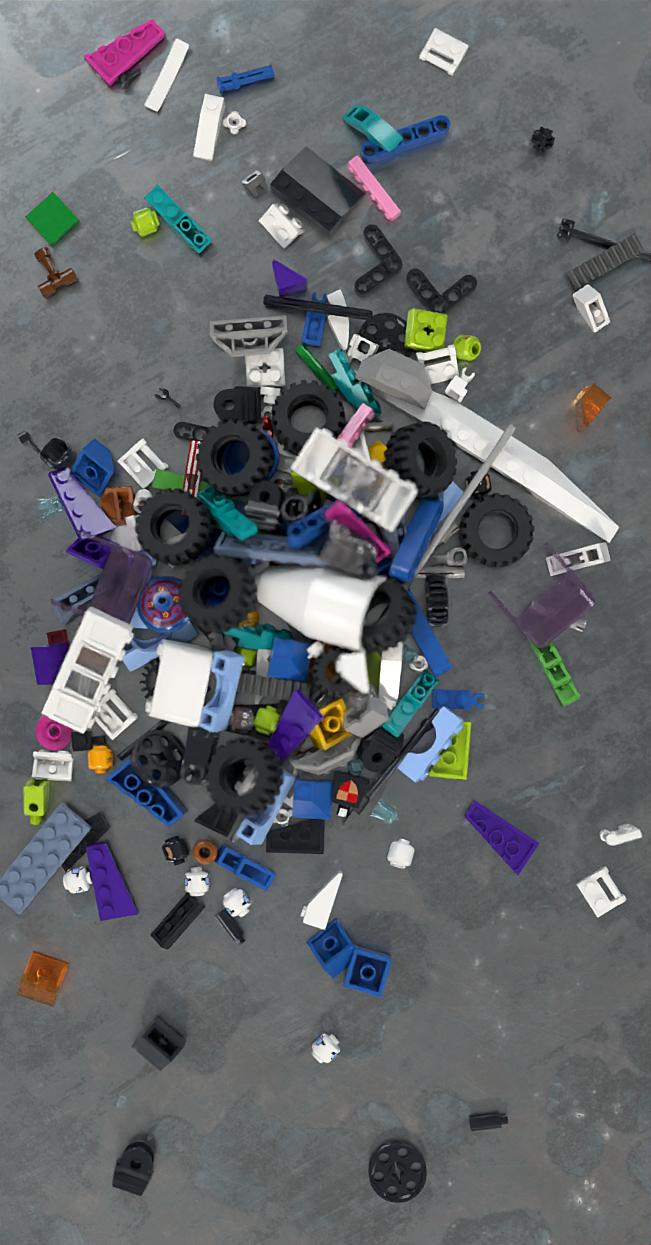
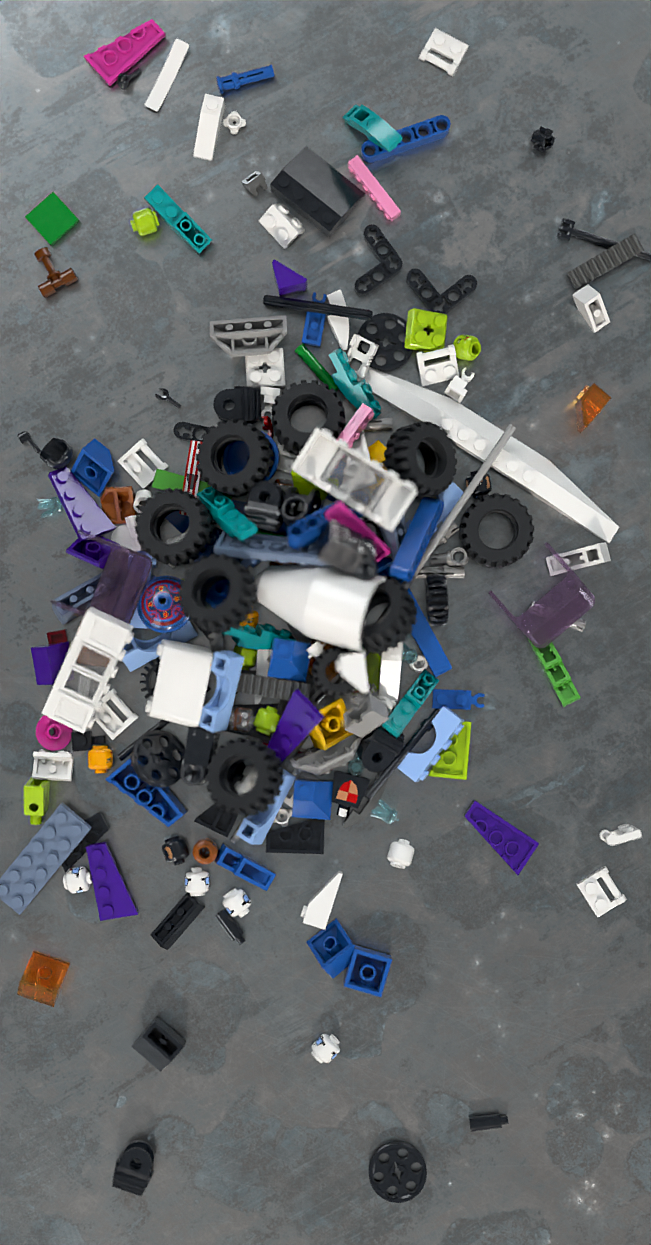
light grey wedge [355,349,432,410] -> none

